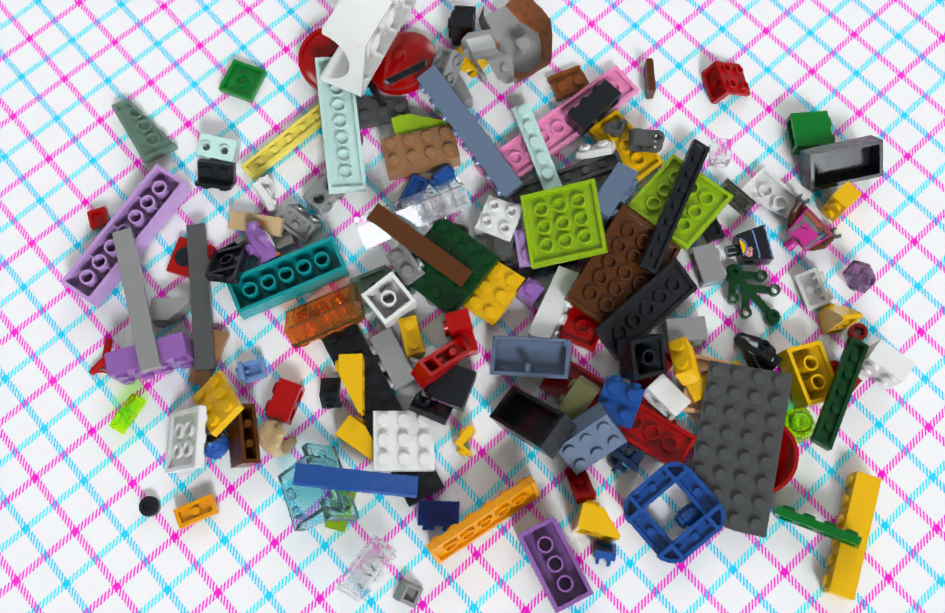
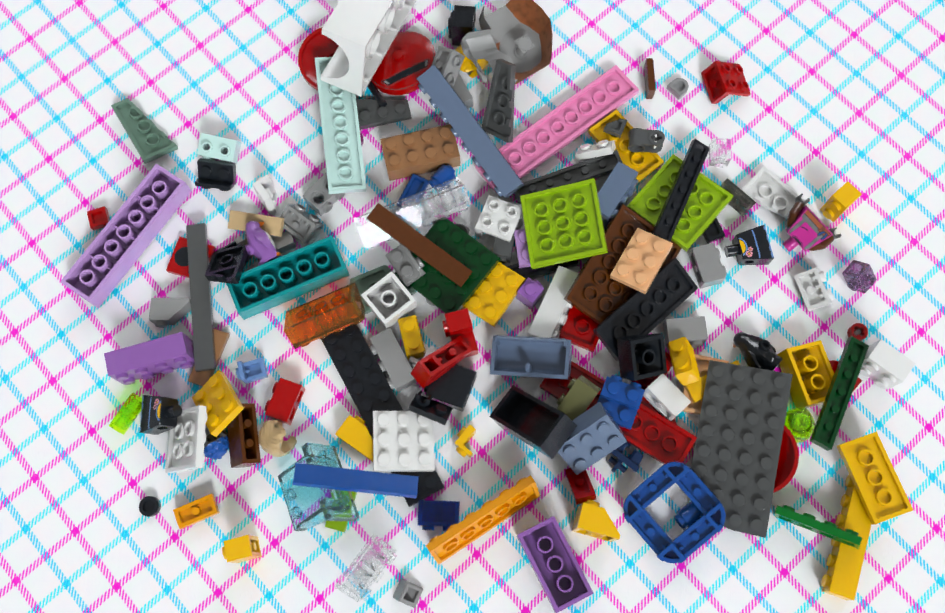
red piece [89,338,113,376] -> none
light grey tile [112,227,162,373] -> none
green plate [218,59,267,103] -> none
light yellow plate [241,104,322,181] -> none
black bracket [319,377,342,409] -> none
yellow slope [335,353,365,416] -> none
lime slope [391,114,449,136] -> none
light aqua plate [512,102,562,190] -> none
dark orange plate [547,65,589,102] -> none
black brick [567,79,622,137] -> none
blue tile [594,540,617,567] -> none
dark green plant [725,264,781,326] -> none
green brick [785,110,835,155] -> none
piece [800,135,883,192] -> none
yellow slope [817,304,863,335] -> none
none -> black torso [139,395,182,435]
none -> yellow brick [222,535,262,563]
none -> dark grey wing [482,59,516,143]
none -> light nougat plate [610,228,673,294]
none -> light grey tile [666,78,689,100]
none -> yellow plate [836,431,913,525]

